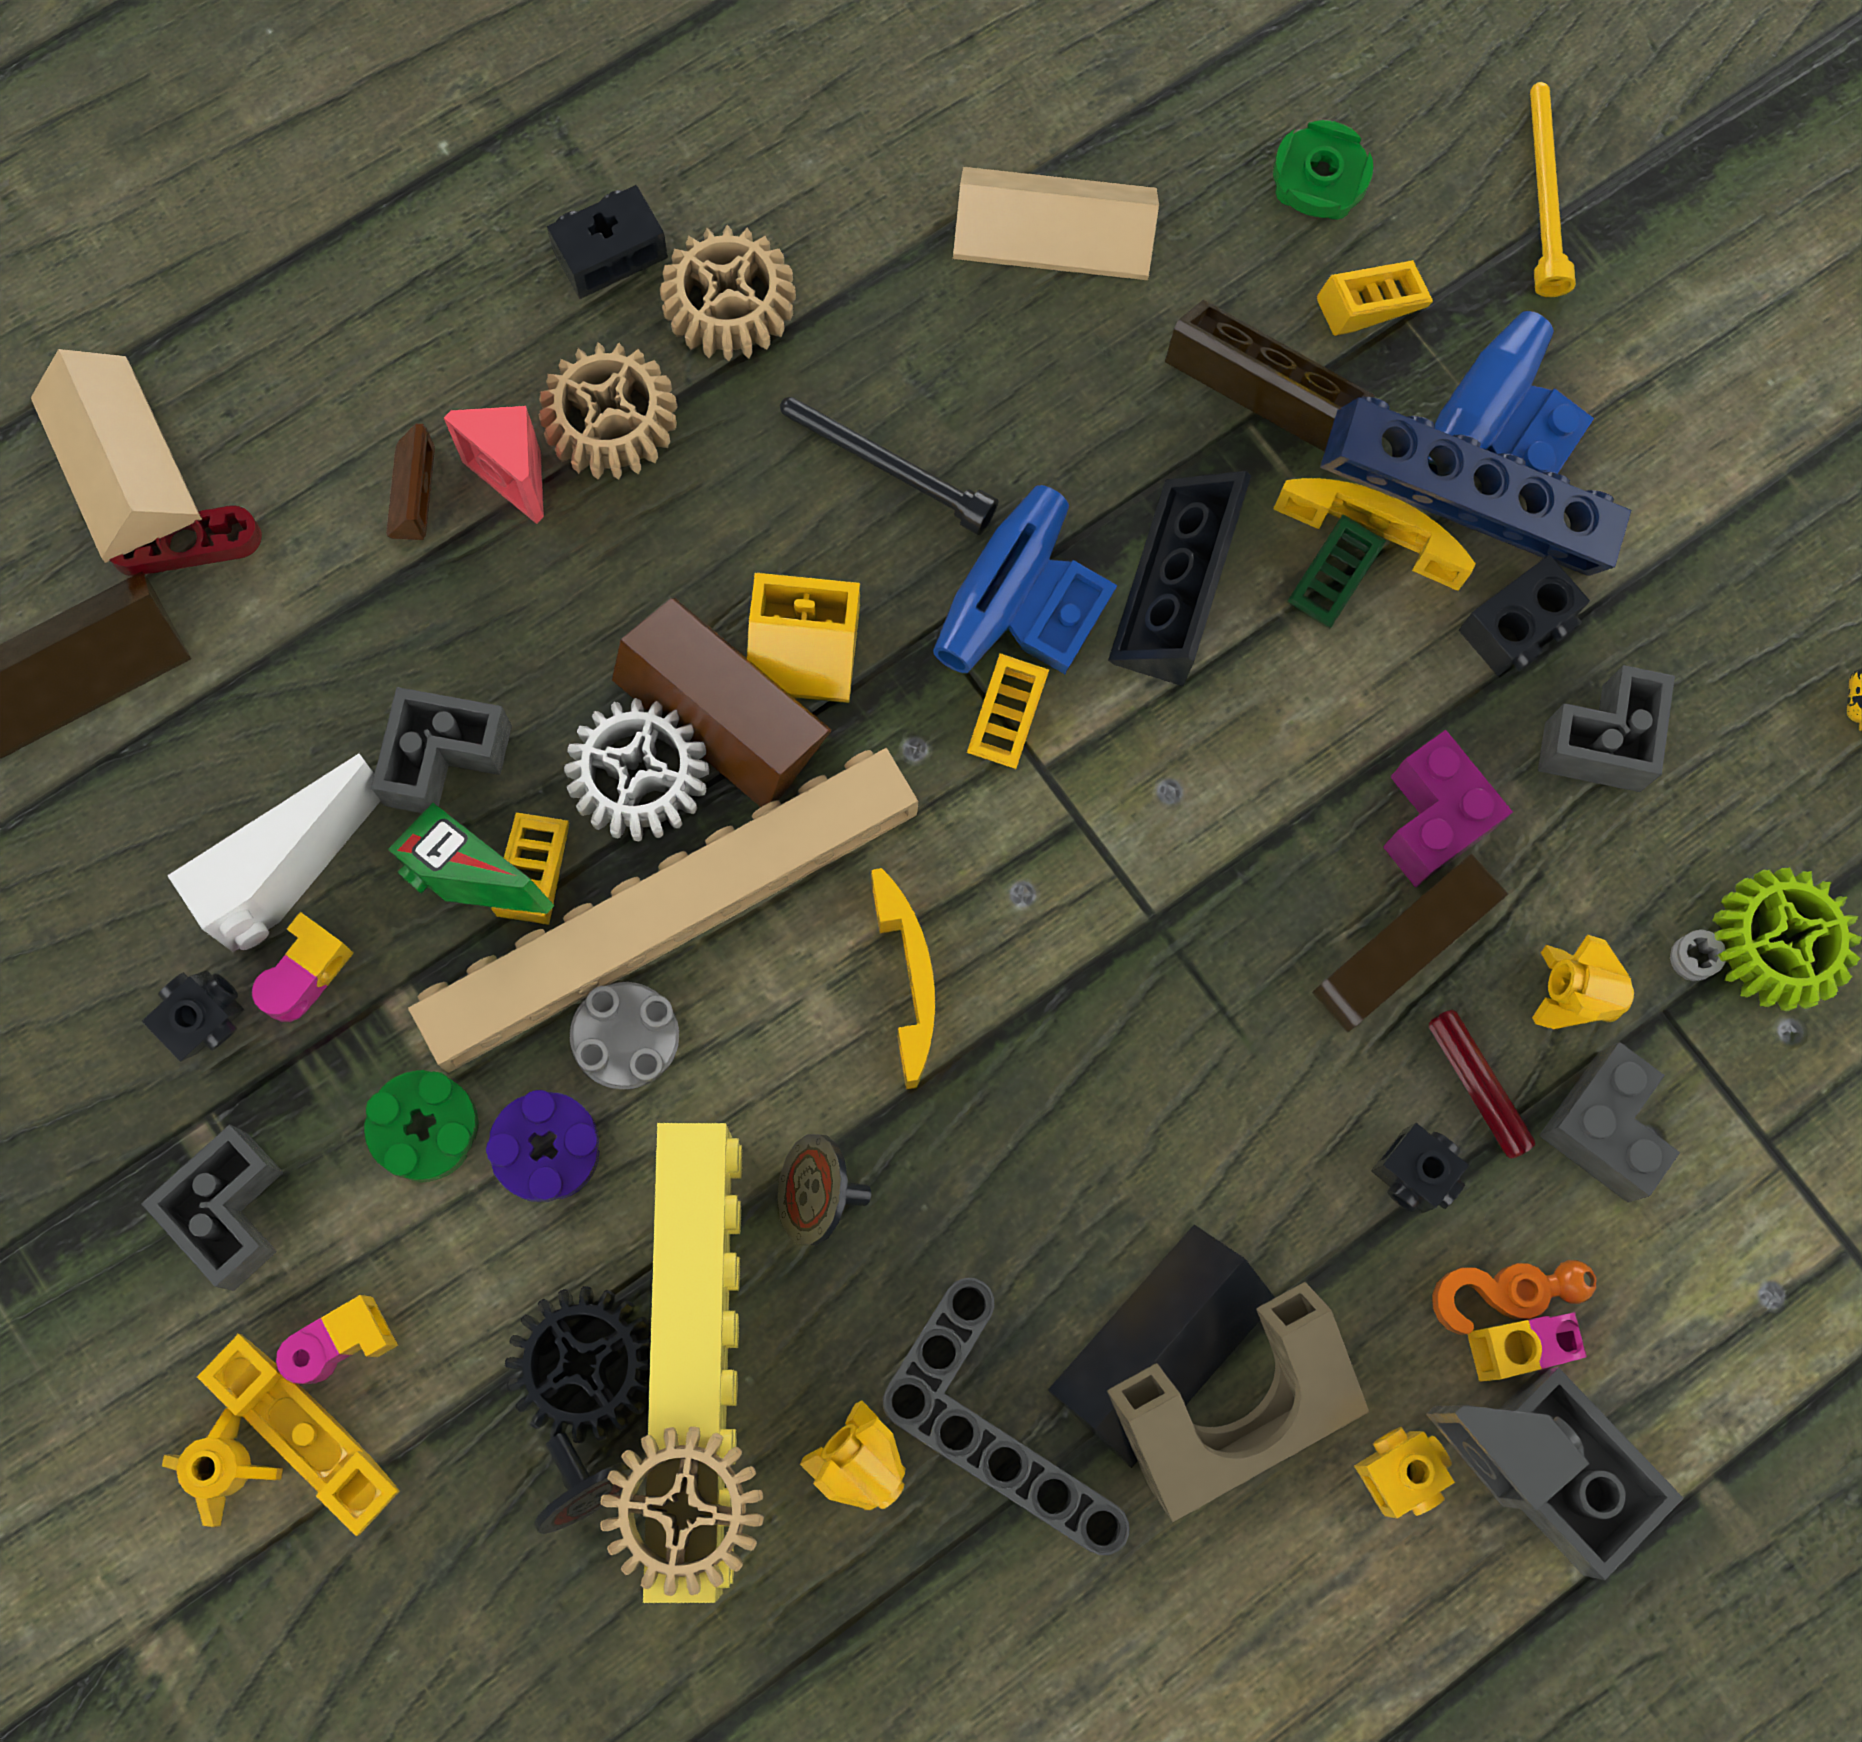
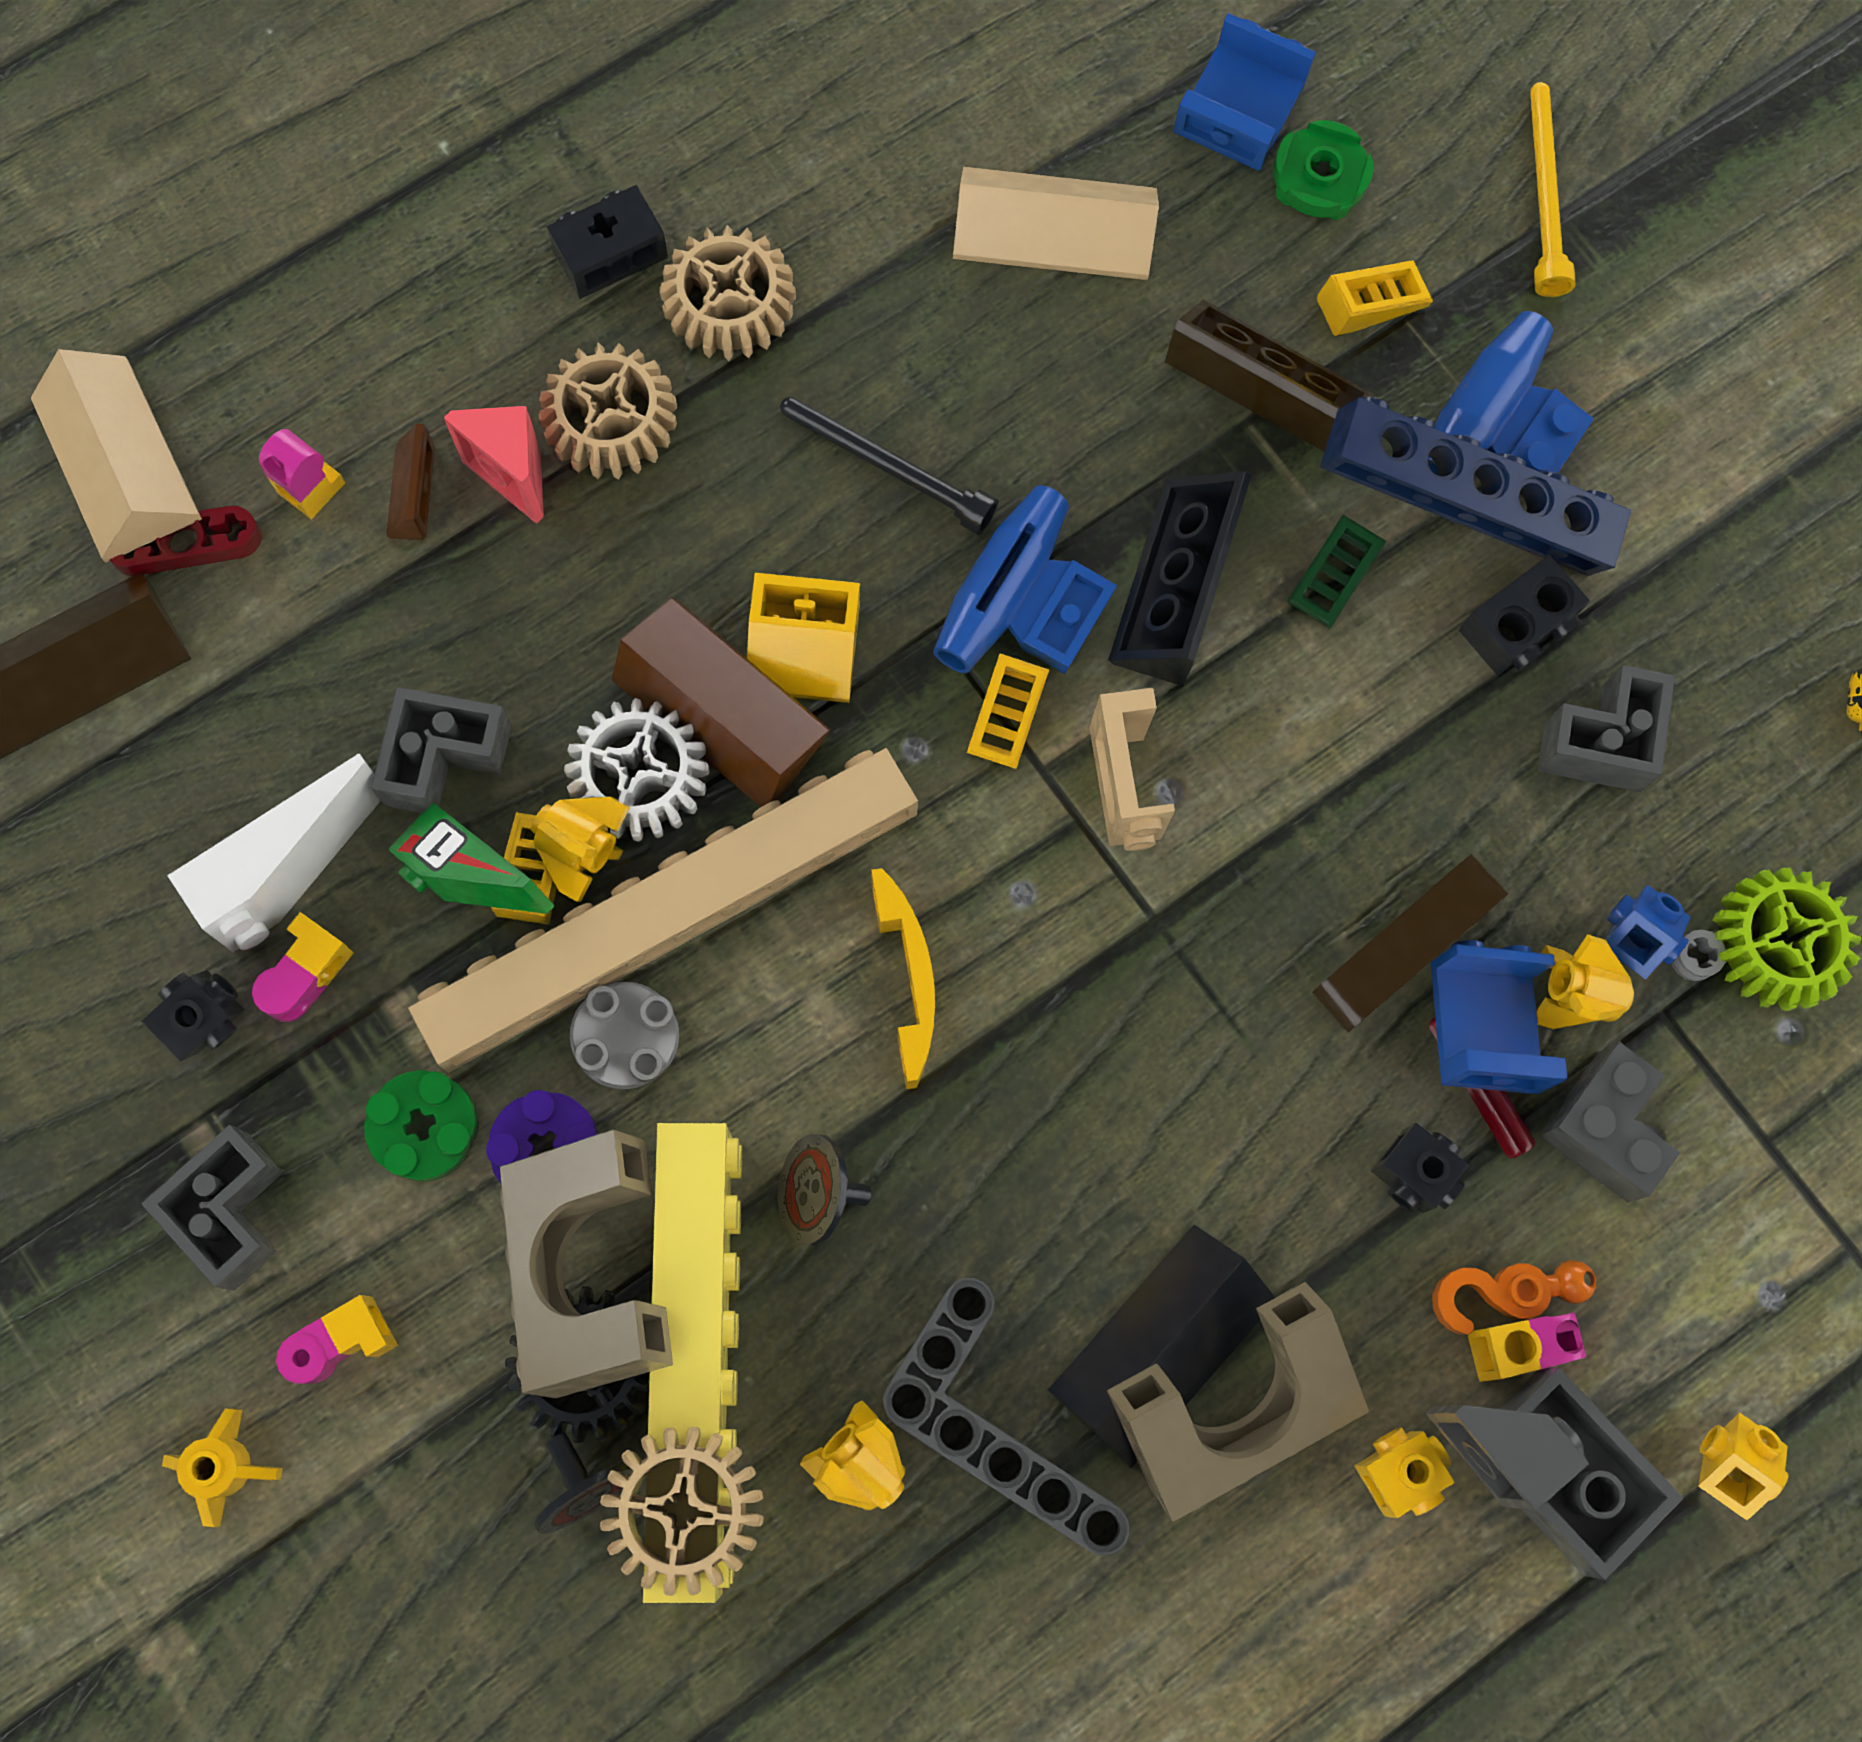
yellow slope [197,1334,400,1536] -> none
yellow slope [1273,478,1476,591] -> none
magenta brick [1383,730,1513,888] -> none
none -> dark pink leg [259,429,345,520]
none -> dark tan arch [500,1130,673,1398]
none -> yellow brick [531,797,630,902]
none -> tan panel [1089,688,1175,851]
none -> blue panel [1173,13,1316,171]
none -> blue panel [1431,940,1567,1094]
none -> blue brick [1605,885,1691,980]
none -> yellow brick [1698,1412,1789,1520]

